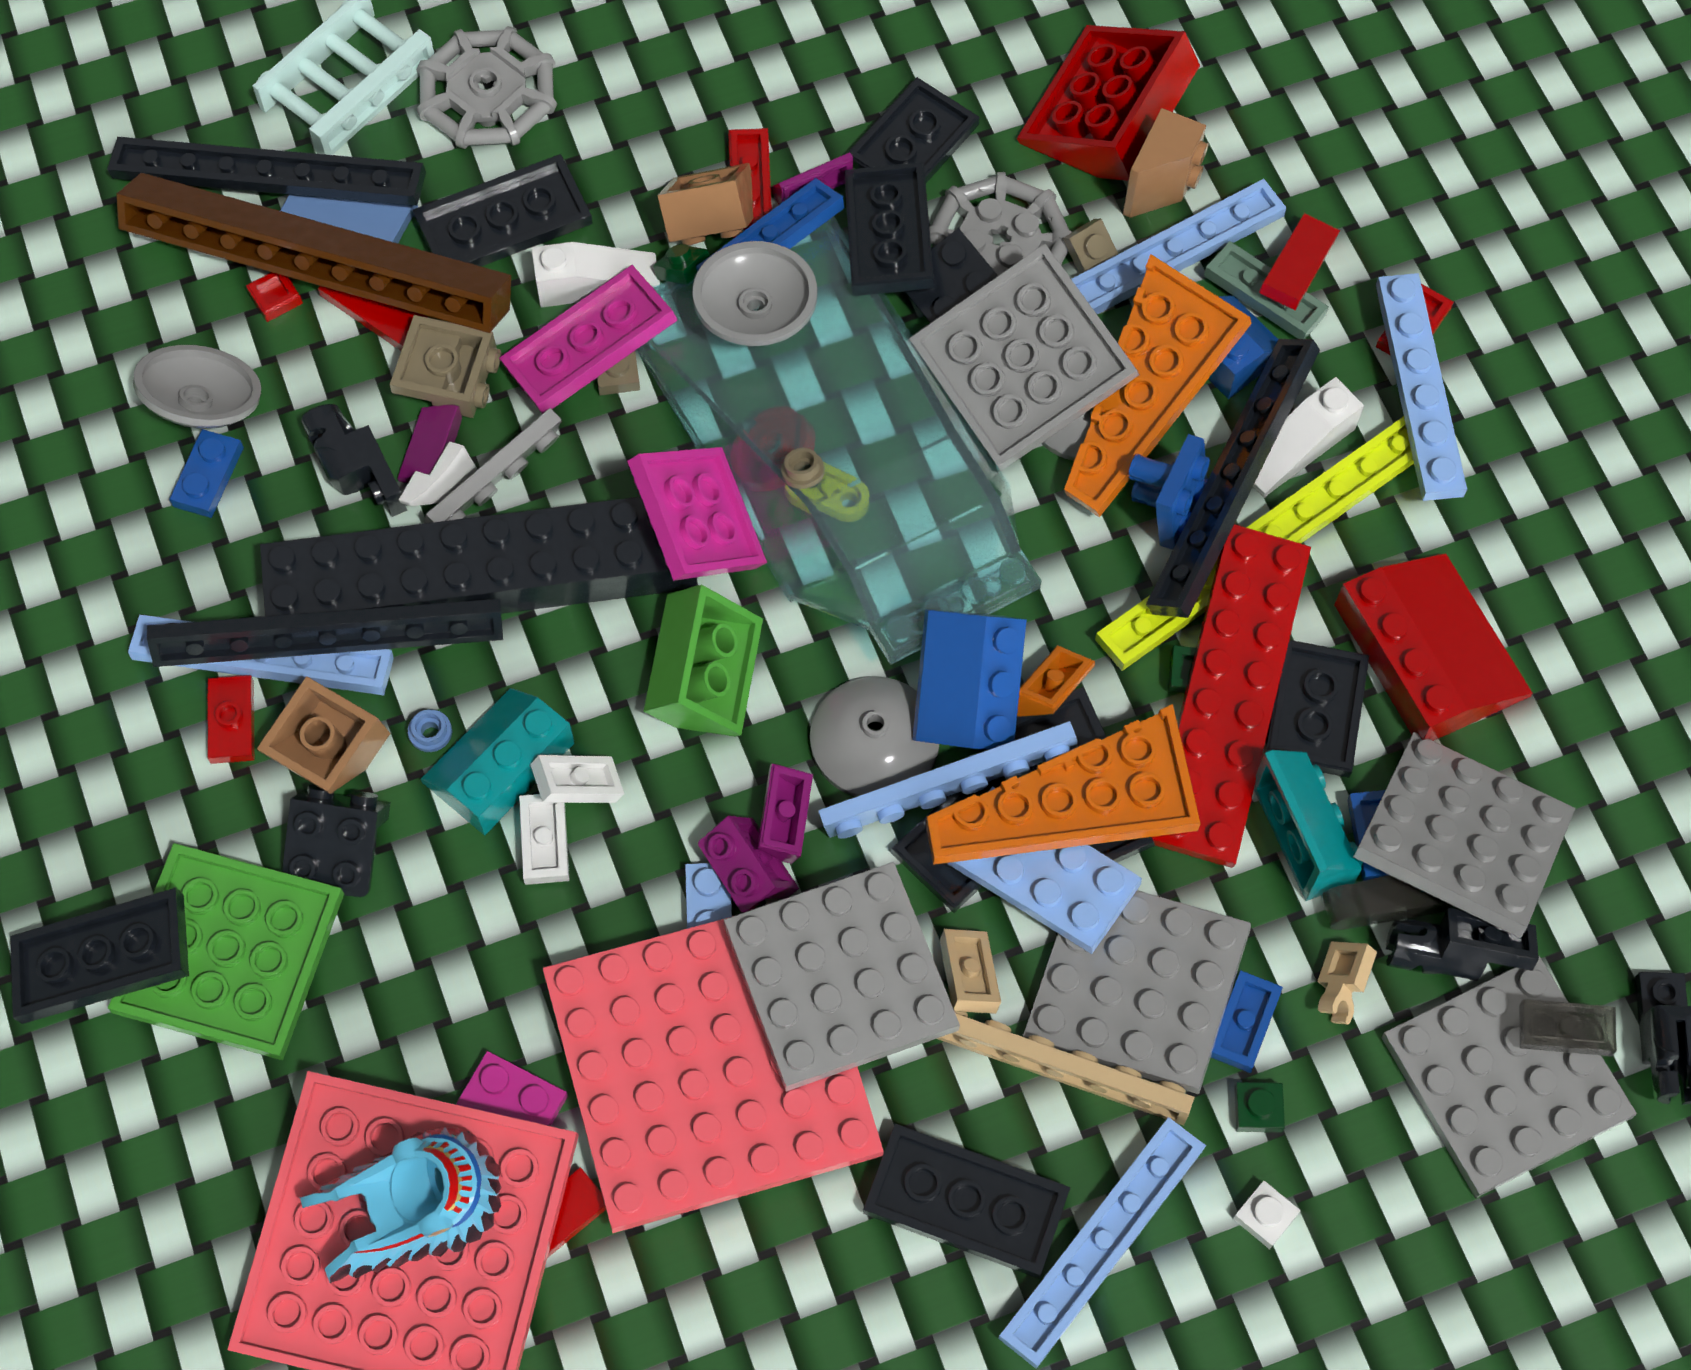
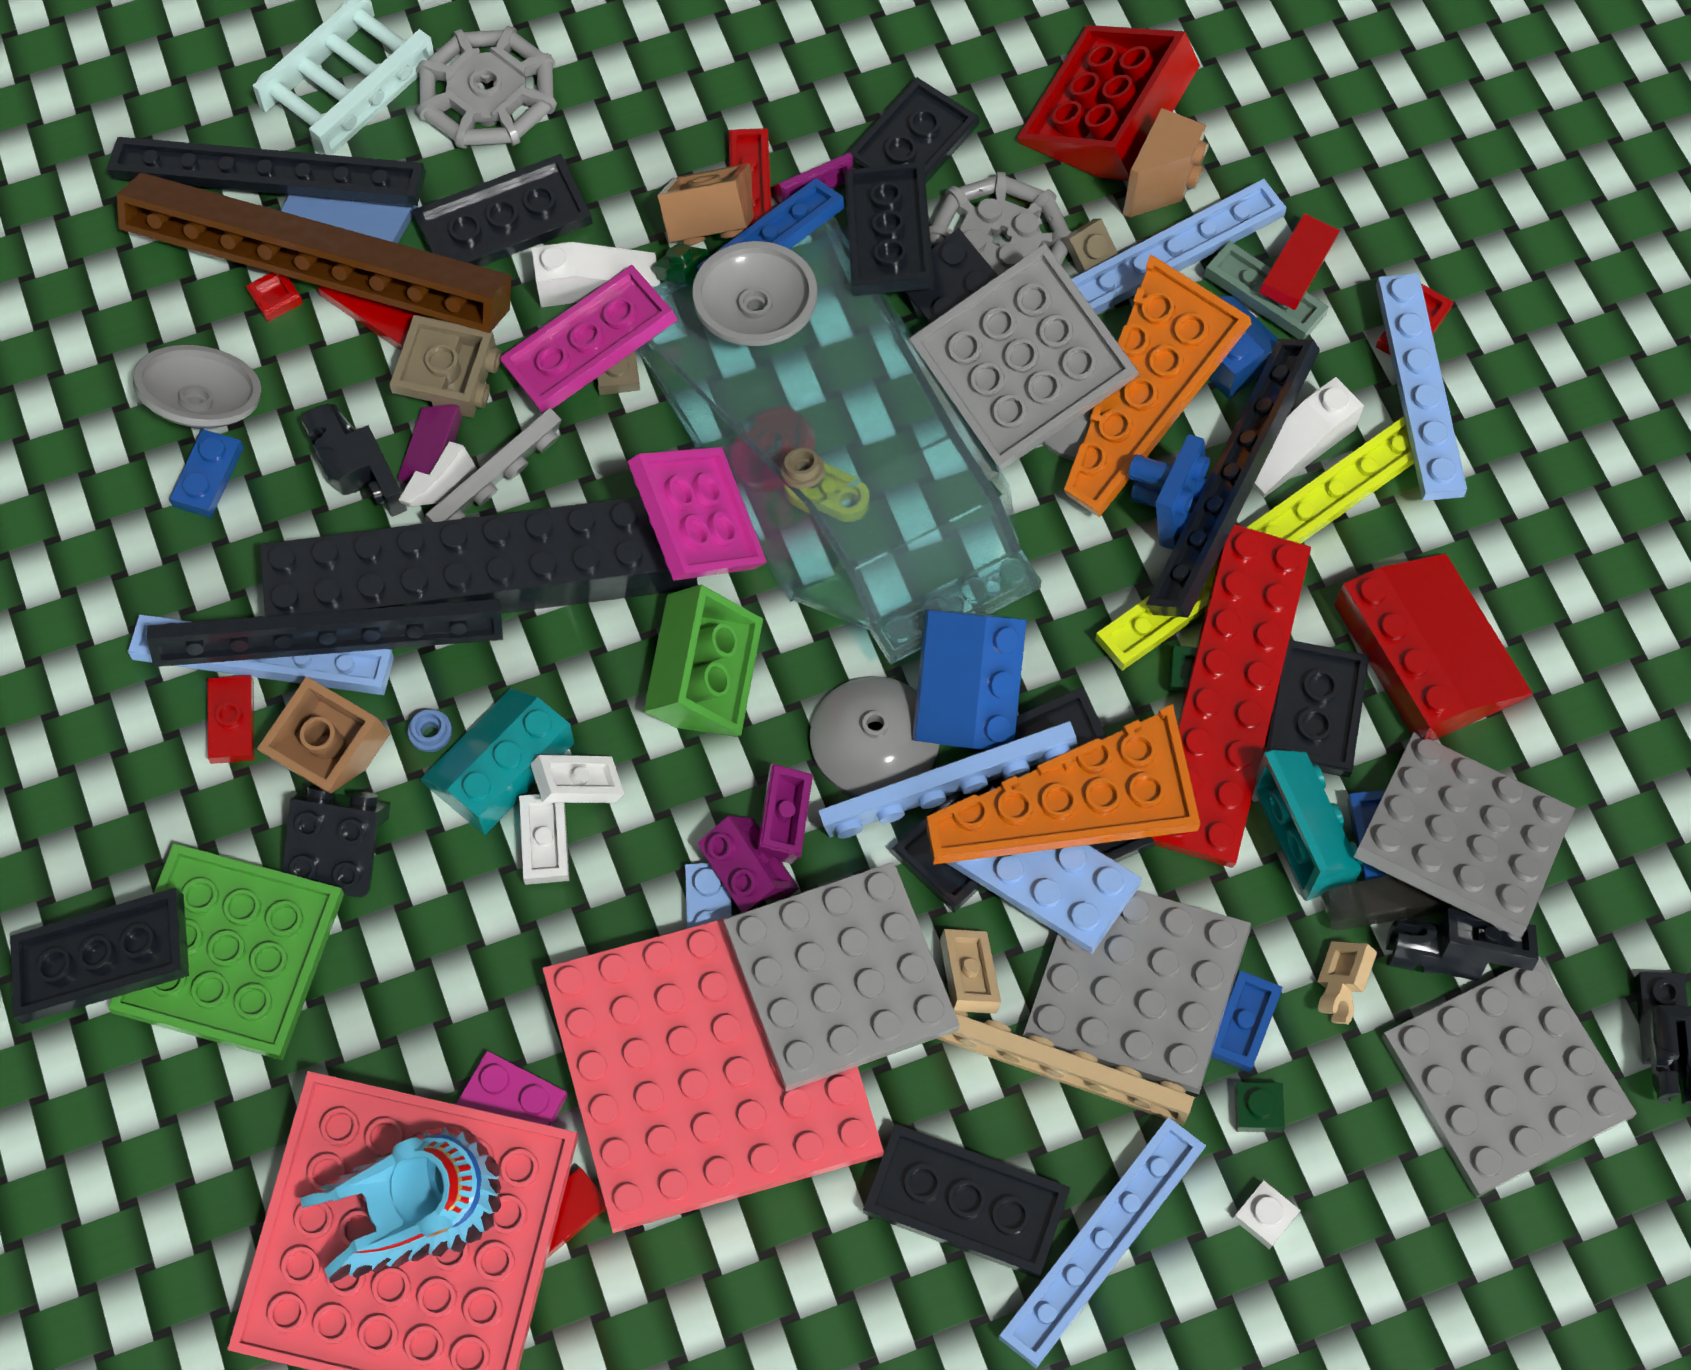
orange slope [1017,645,1095,716] -> none
clear smoke plate [1519,999,1617,1056] -> none

